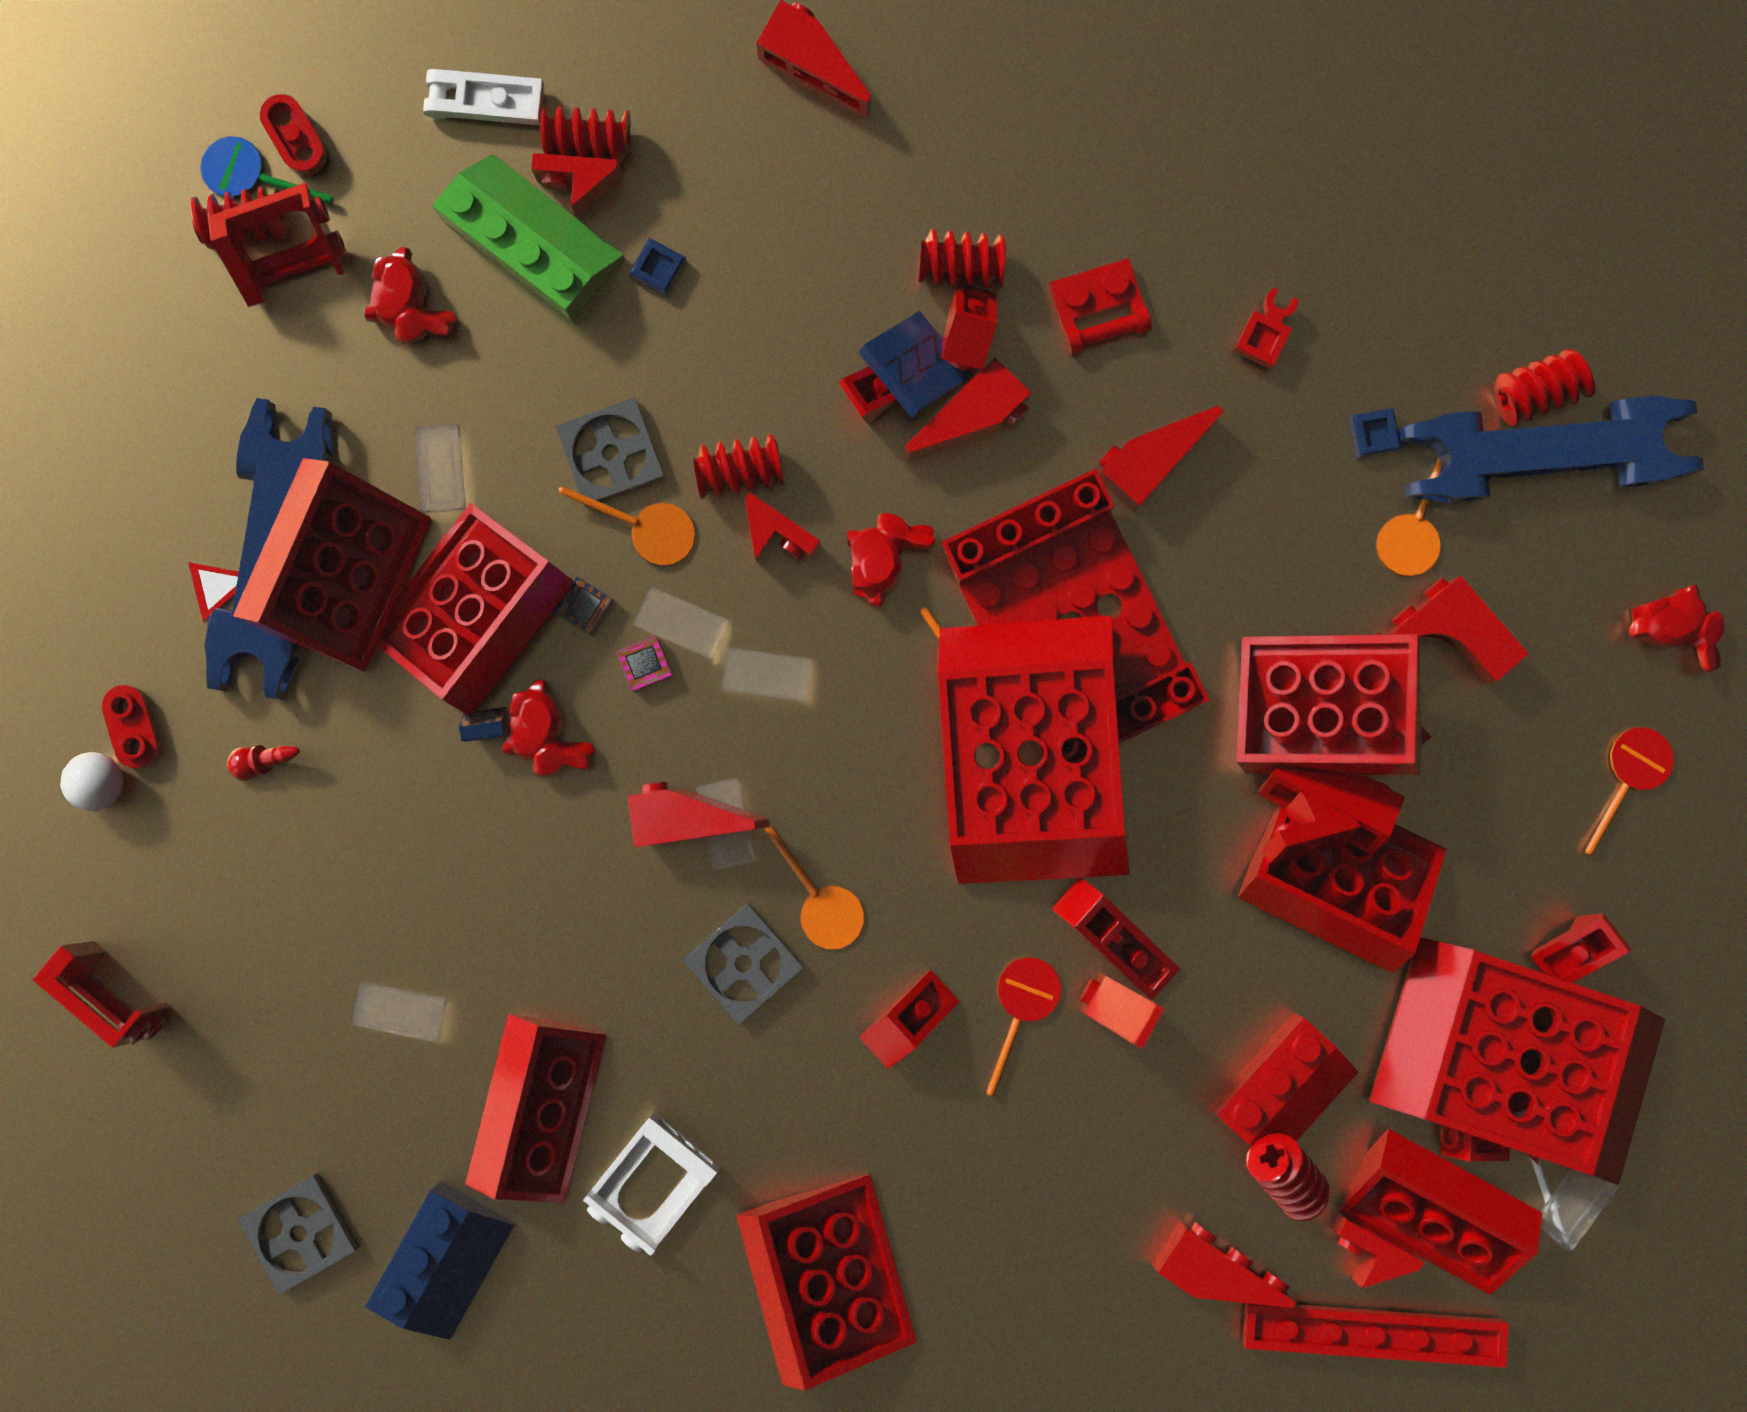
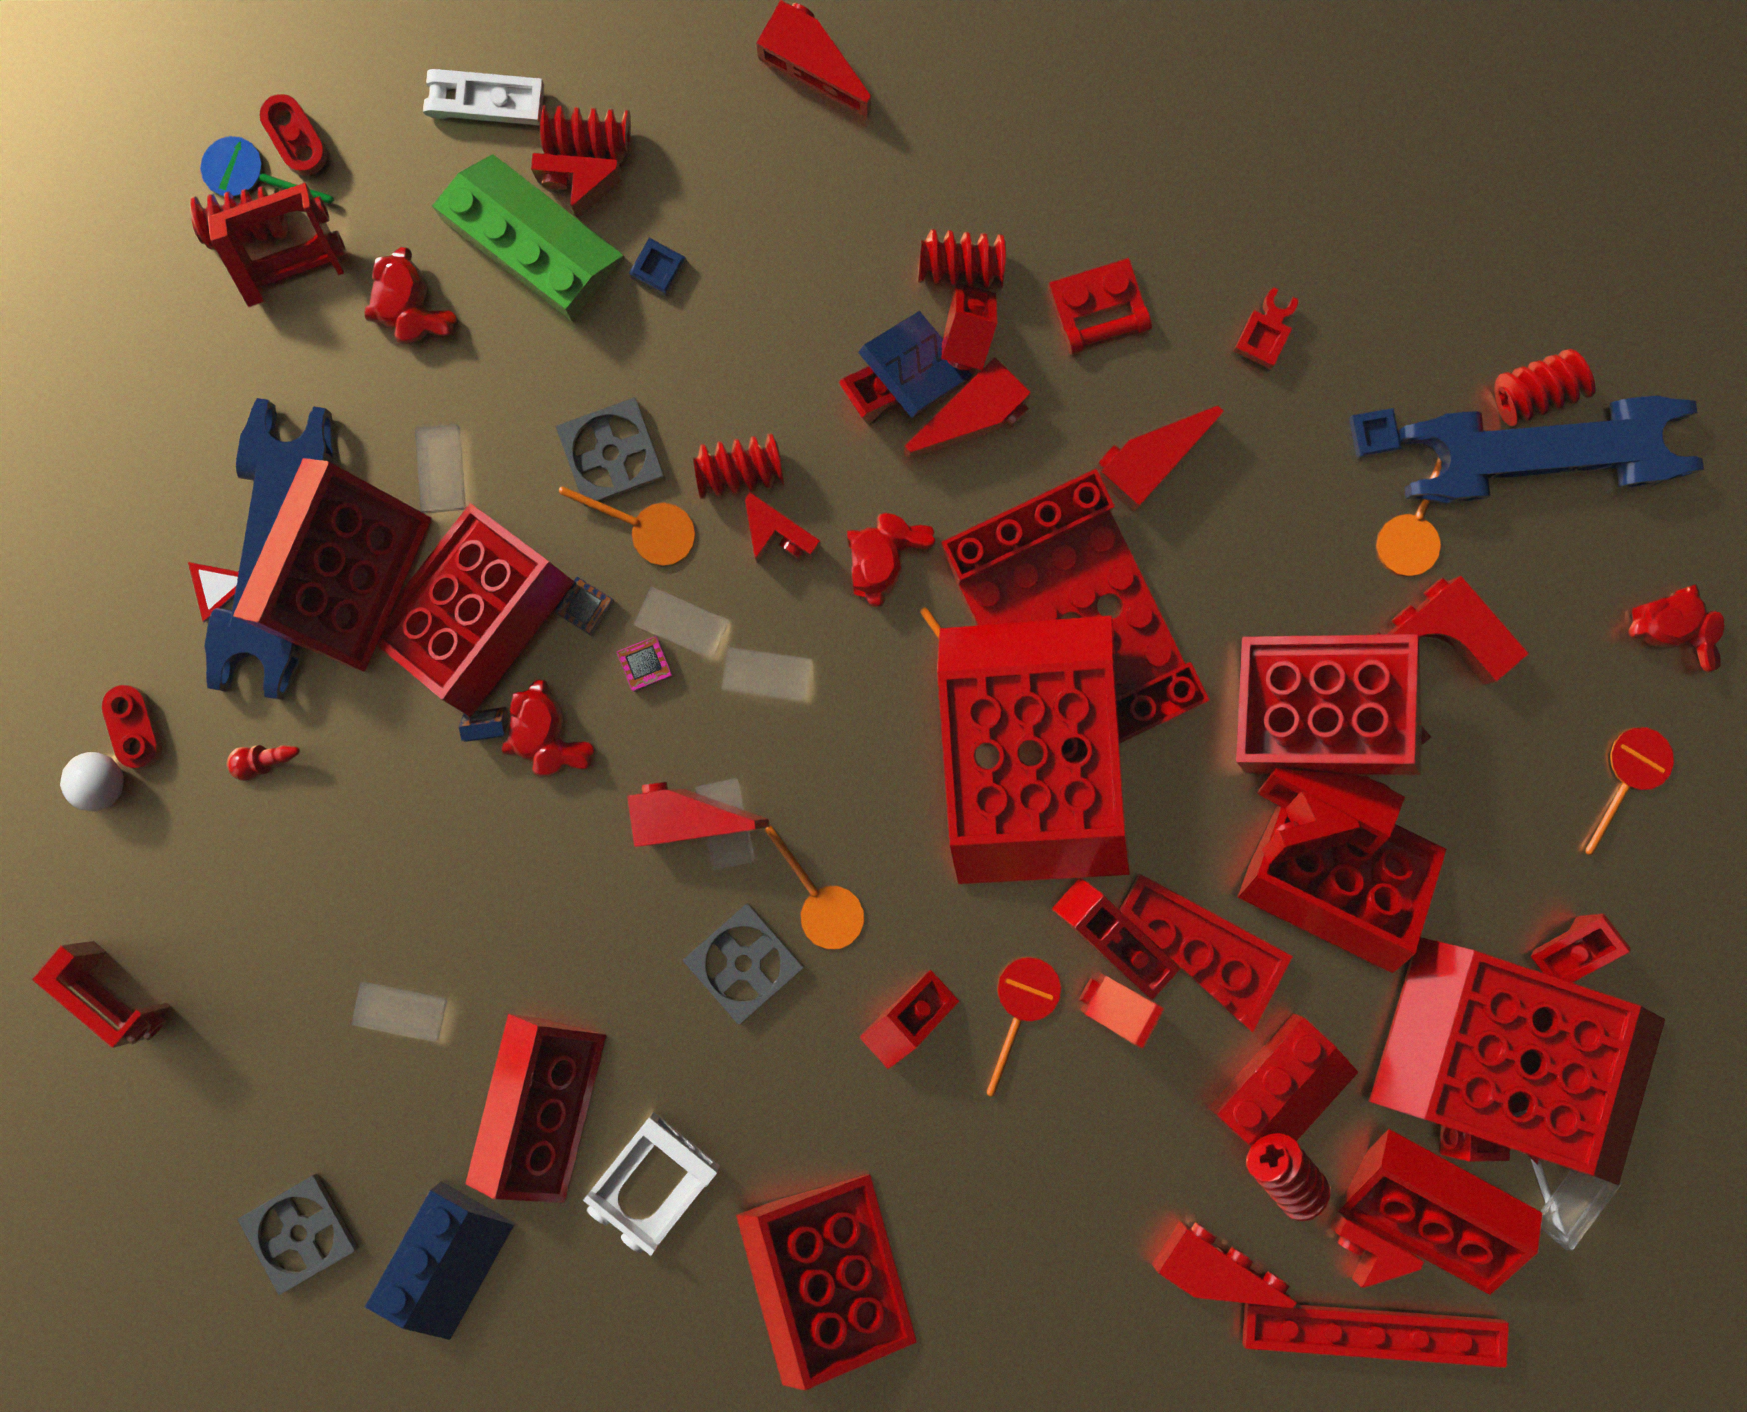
none -> red wing [1120,874,1293,1032]

